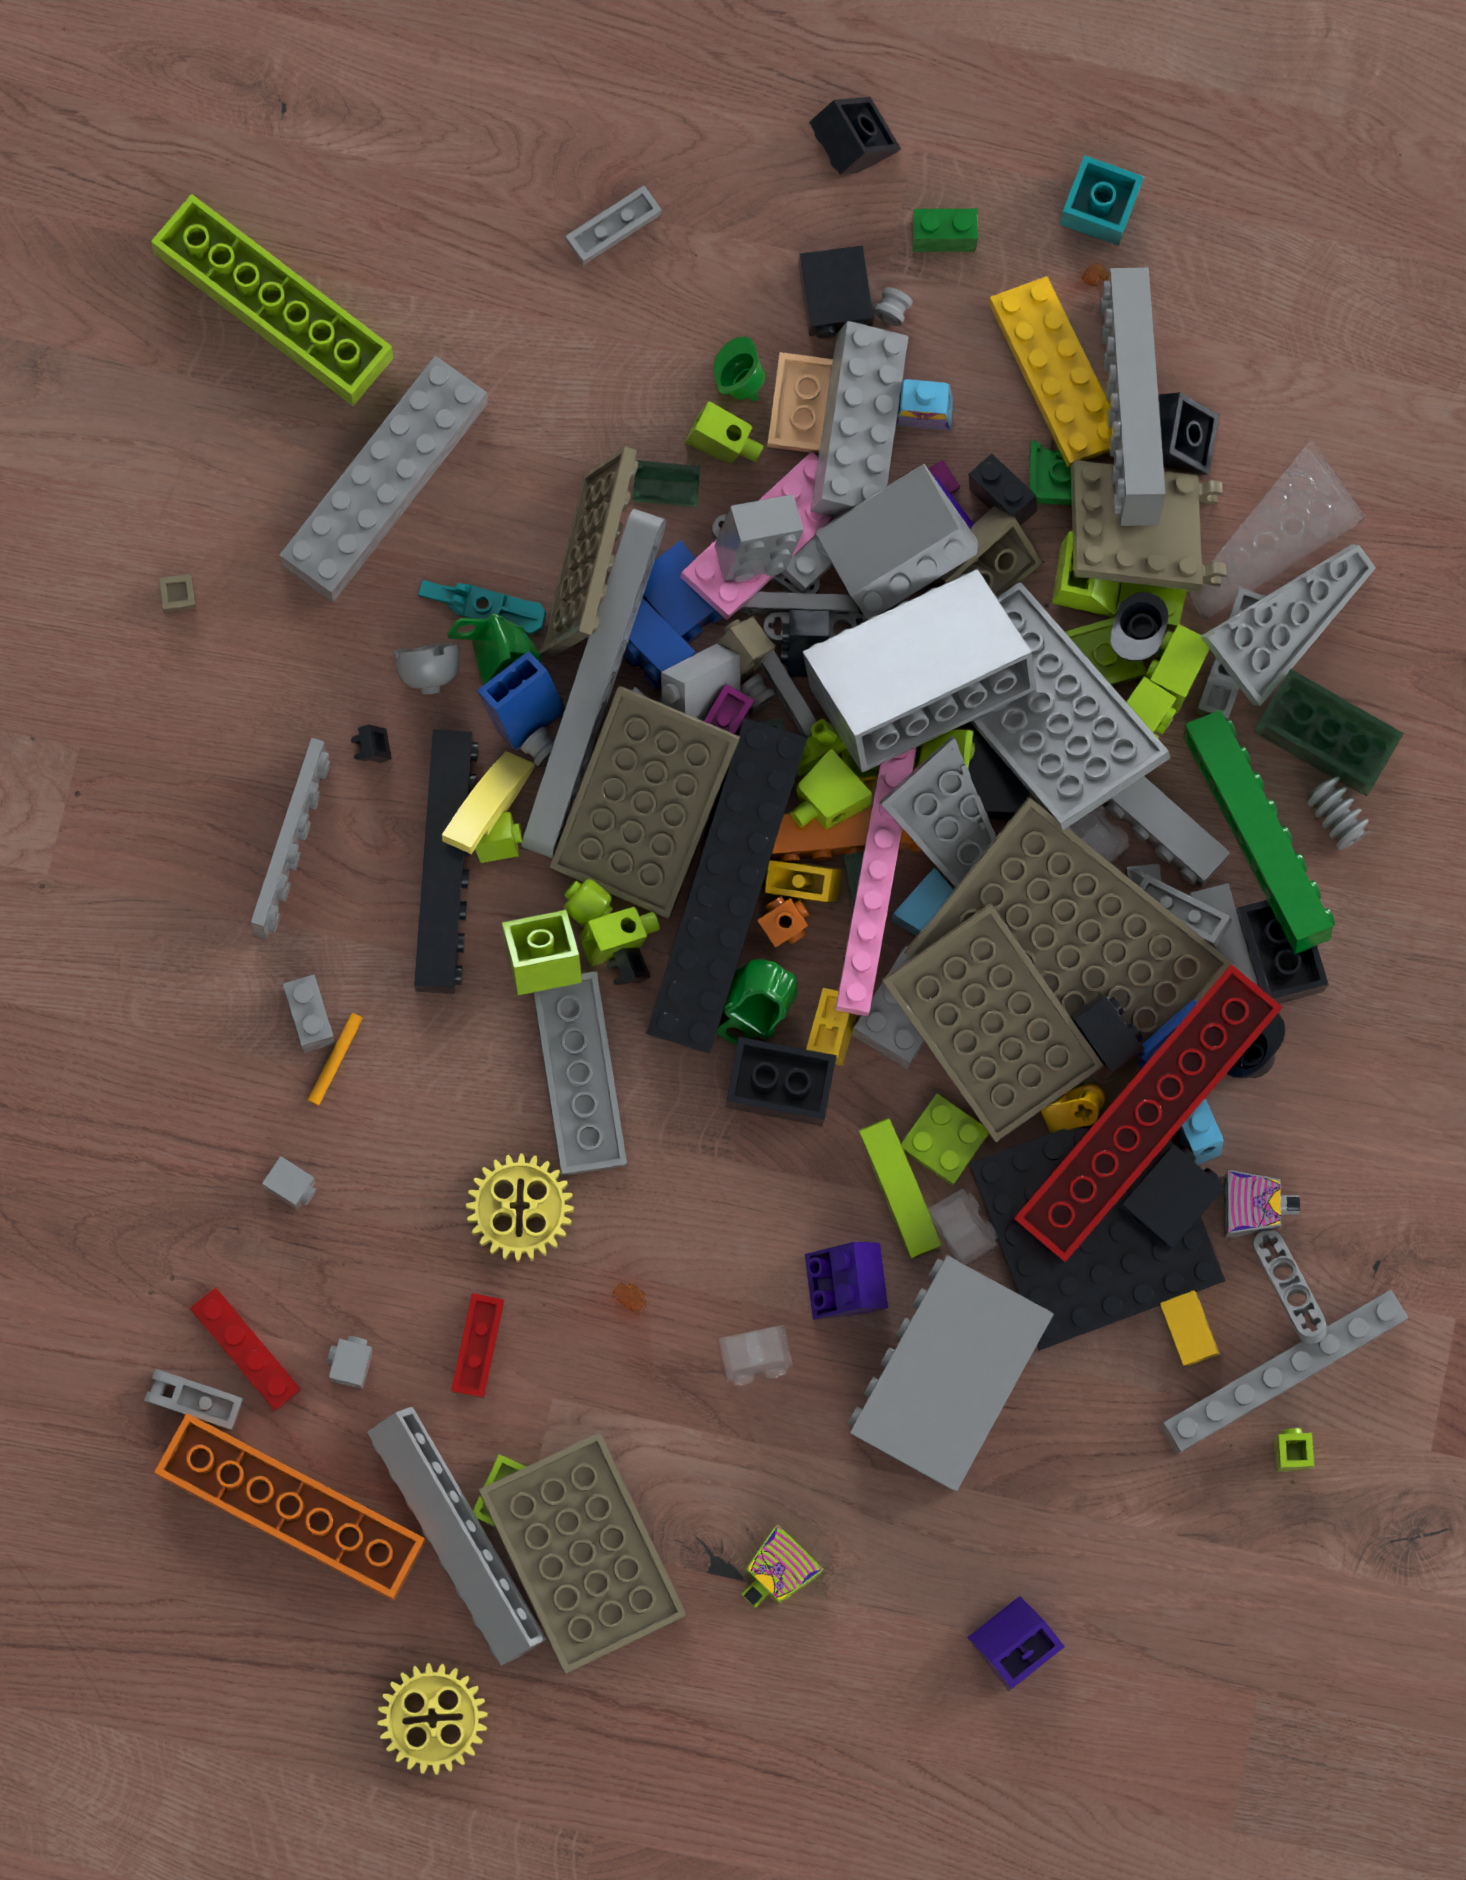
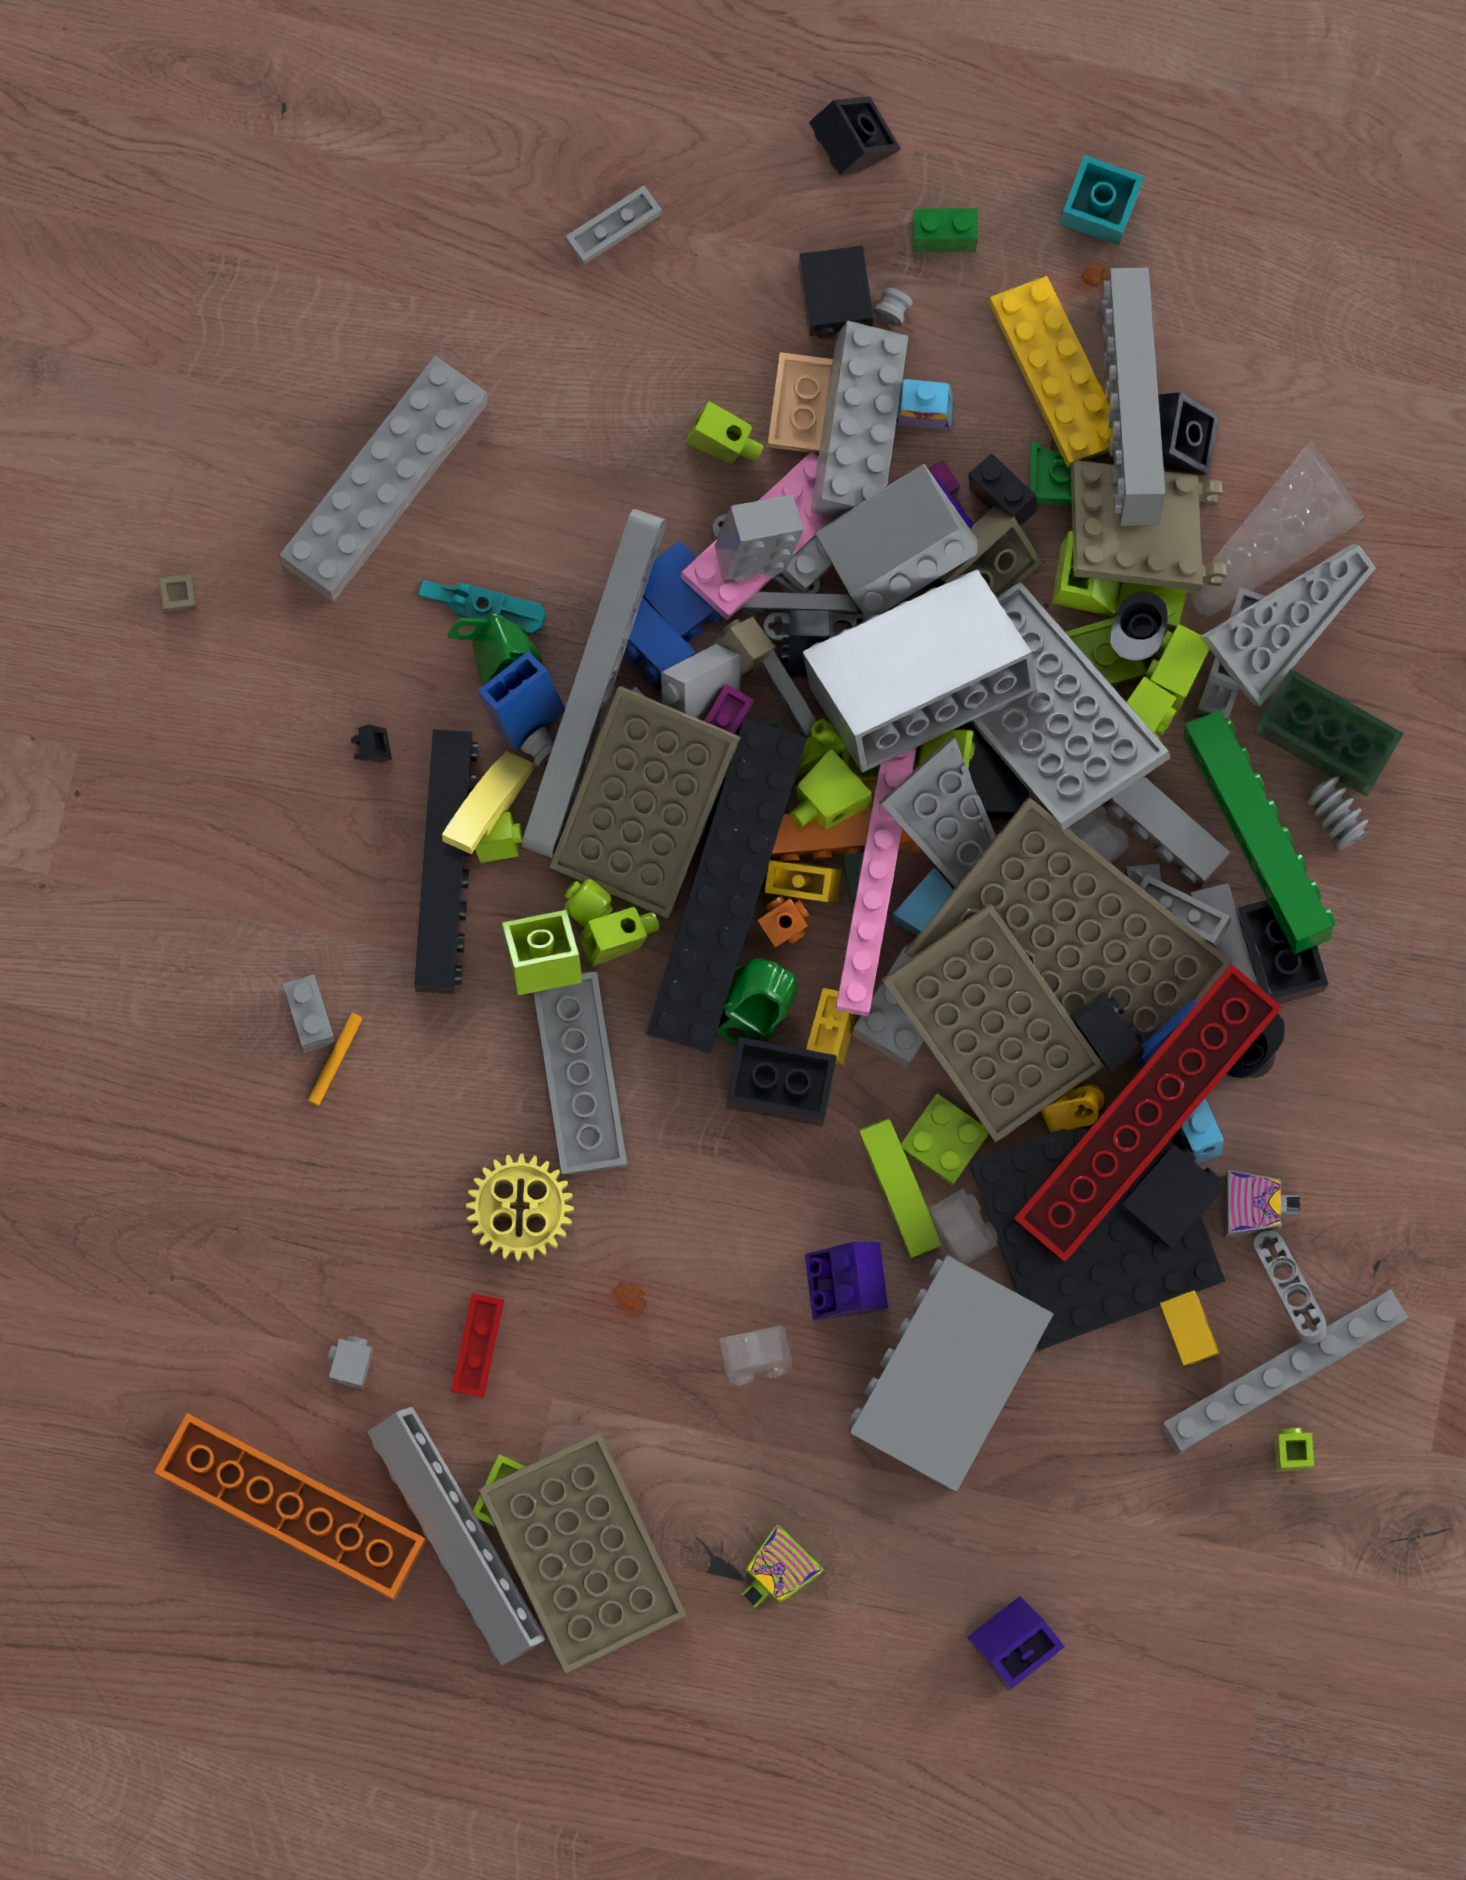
light grey plate [144,1369,243,1431] -> none
lime brick [151,194,394,406] -> none
red plate [190,1287,301,1412] -> none
light grey plate [251,738,331,940] -> none
light grey brick [262,1156,317,1210] -> none
light yellow gear [378,1663,488,1775] -> none
light grey cylinder [393,643,460,694] -> none
dark tan plate [540,446,638,657] -> none
black tile [607,947,651,985] -> none
clear green hinge [633,460,700,507] -> none
green piece [713,336,766,401] -> none
light grey wheel [740,674,776,715] -> none

